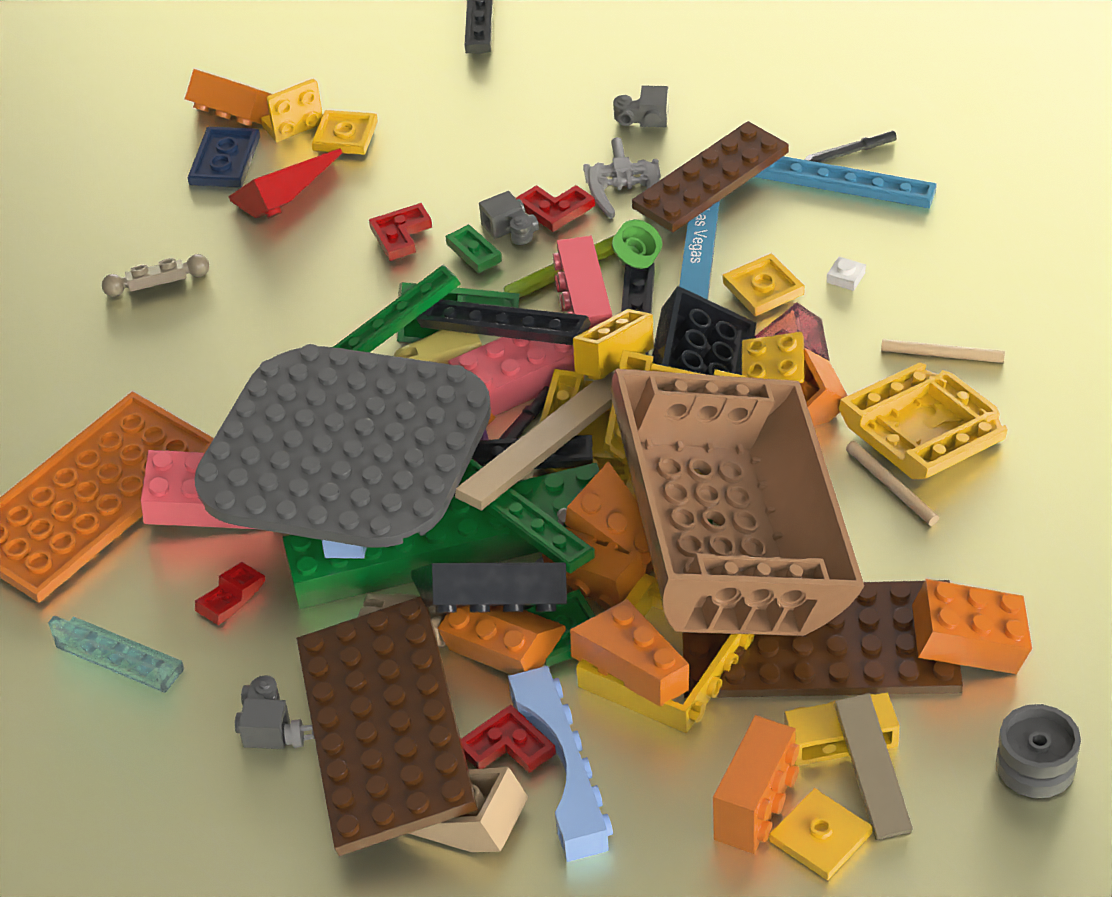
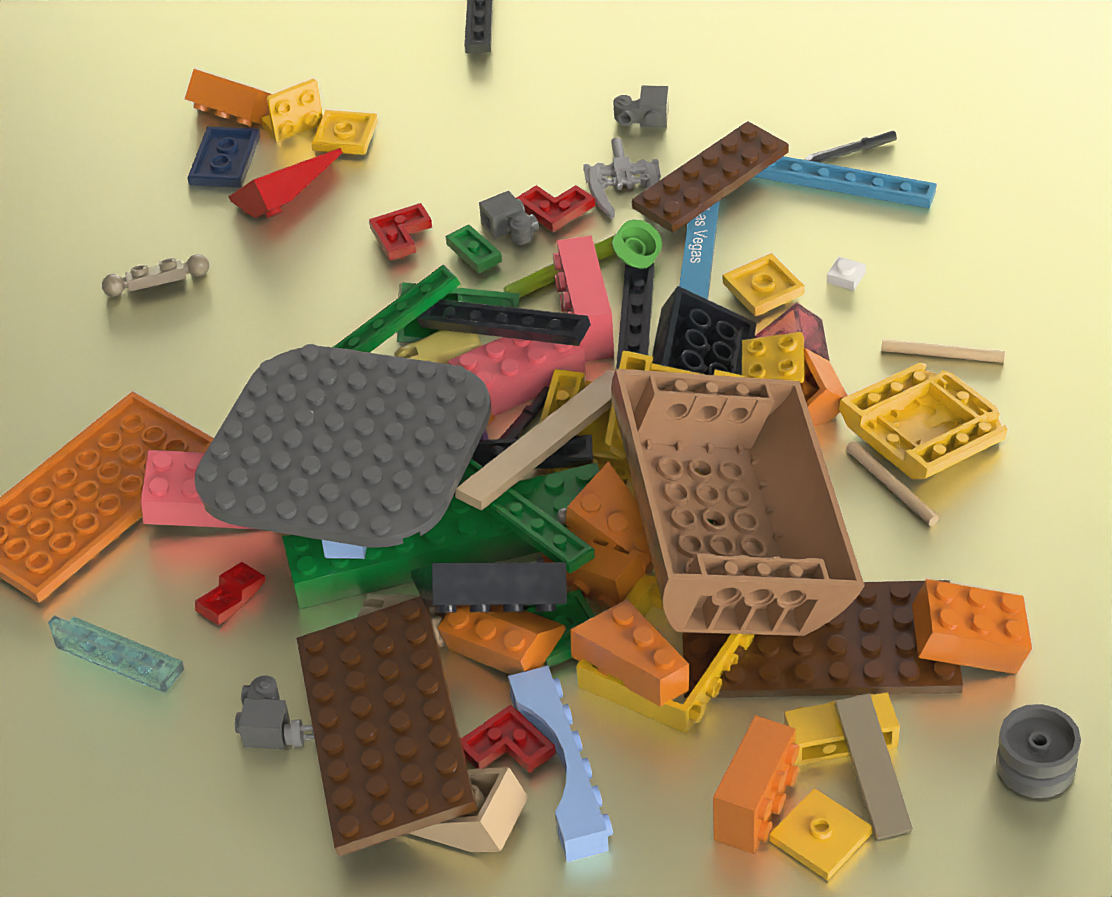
yellow brick [573,309,654,380] -> none

